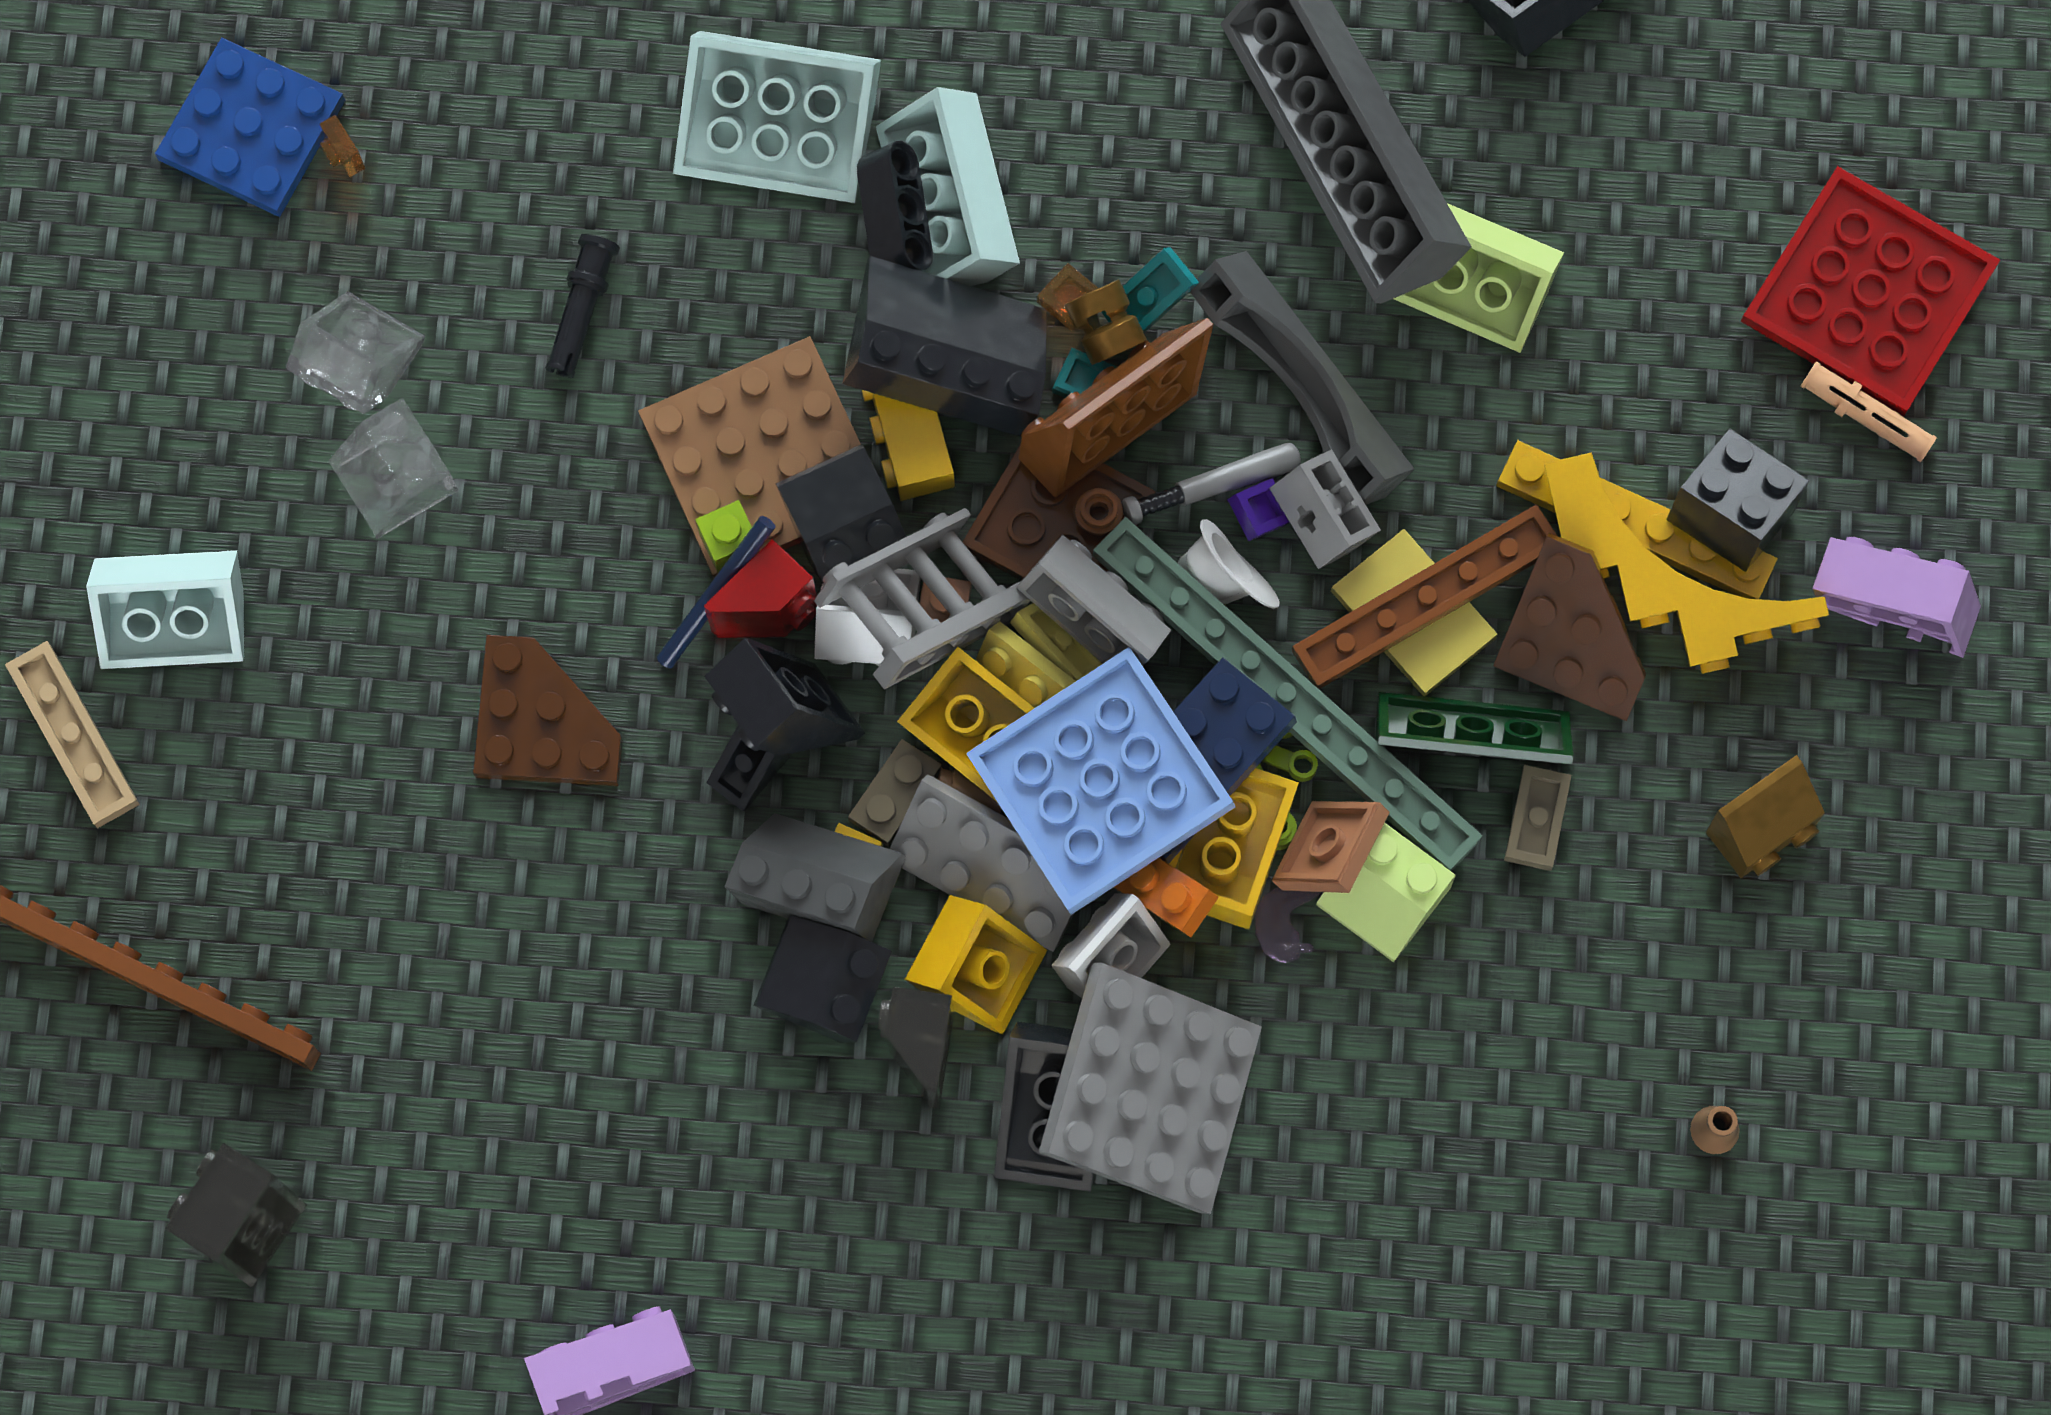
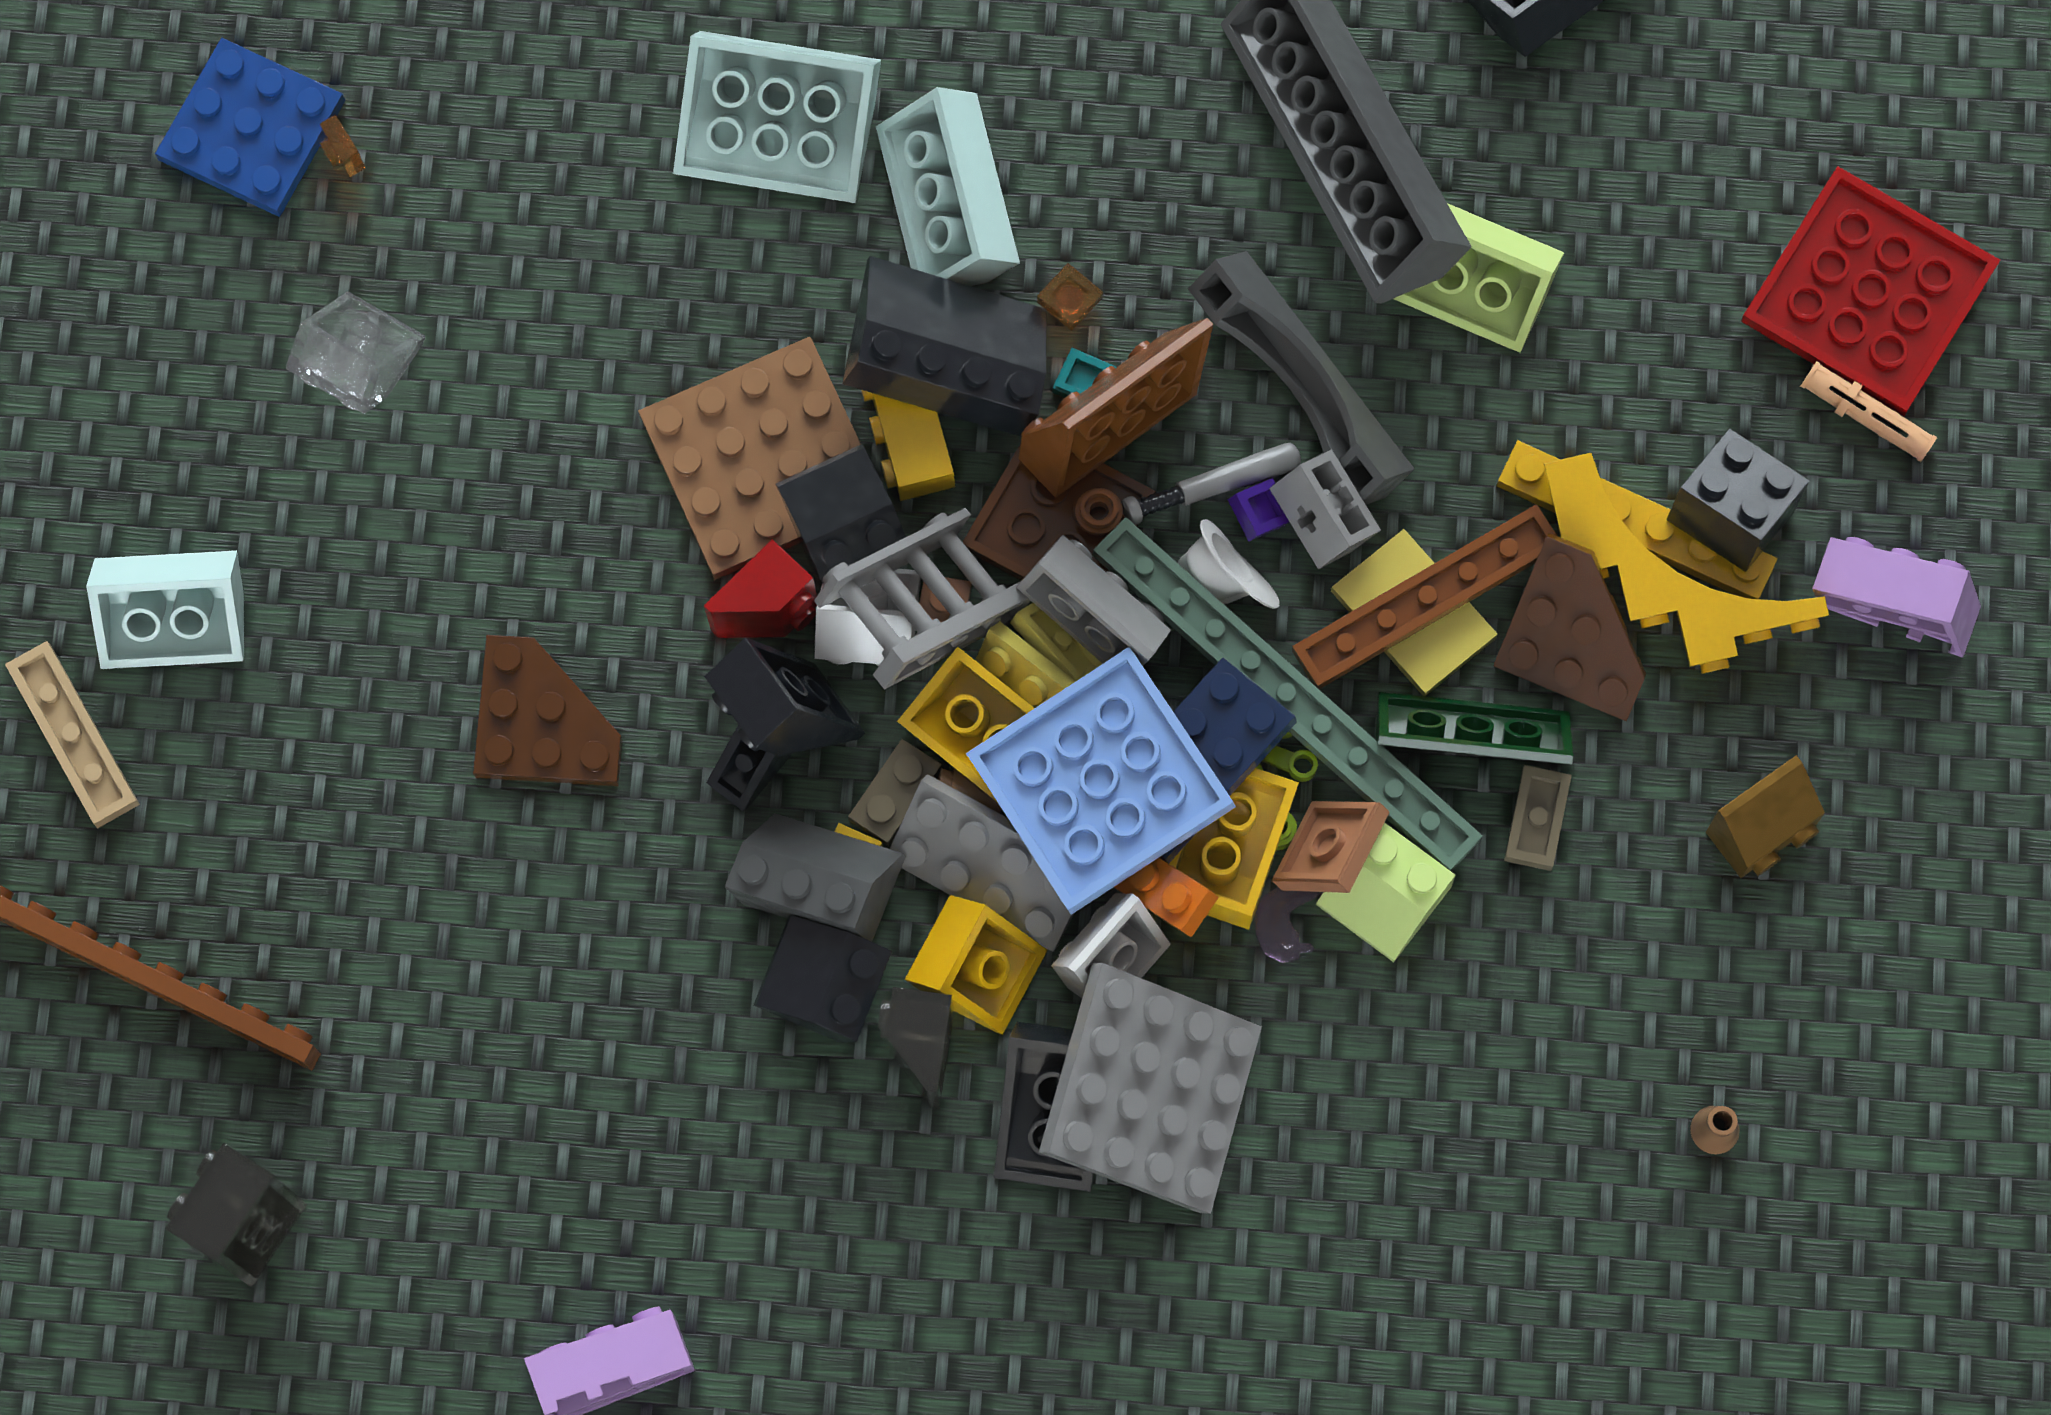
clear slope [328,398,458,539] -> none
black pin [545,234,620,378] -> none
dark blue bar [657,516,776,668] -> none
lime brick [695,500,761,574] -> none
black beam [857,141,933,271] -> none
pearl gold wheel [1064,280,1147,365] -> none
teal plate [1101,247,1199,333] -> none

